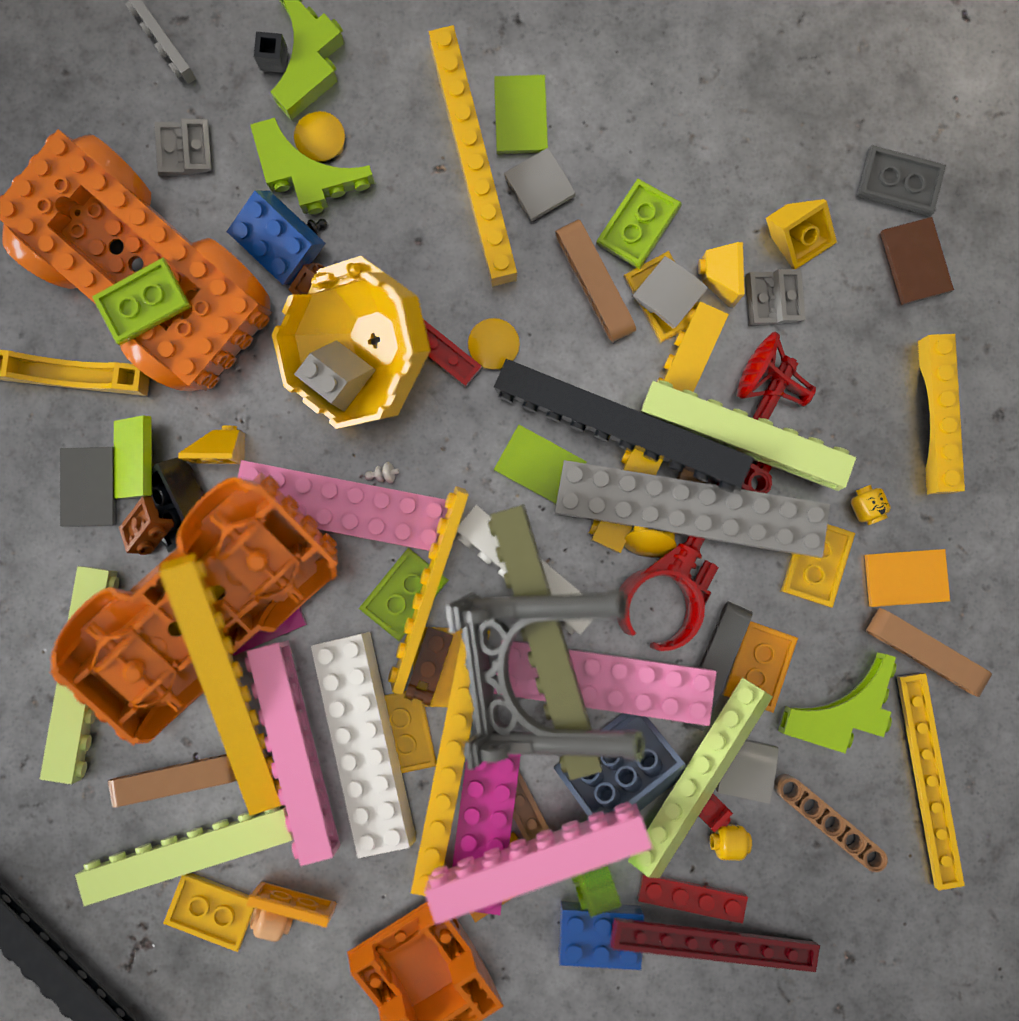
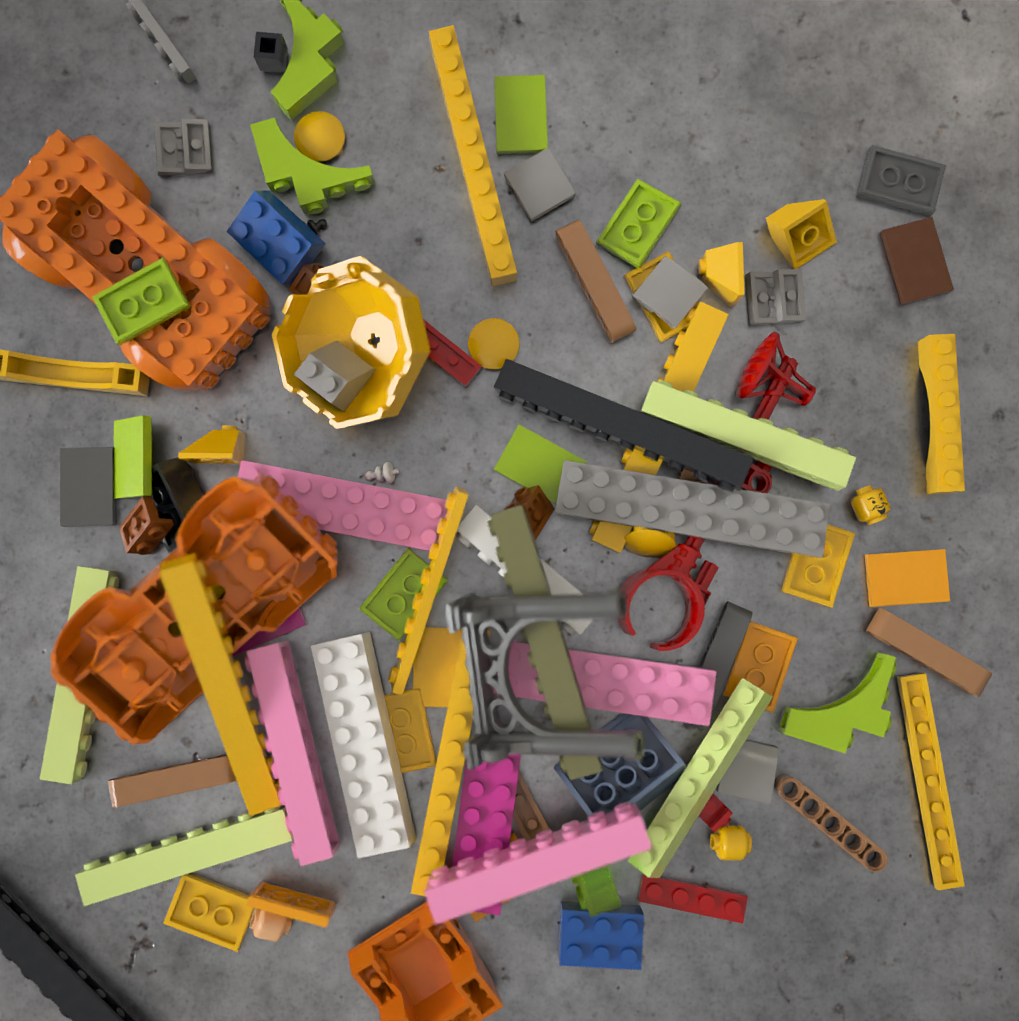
reddish brown plate [405,627,453,706] -> none
dark red plate [610,918,820,972] -> none
none -> dark orange bracket [504,485,555,540]

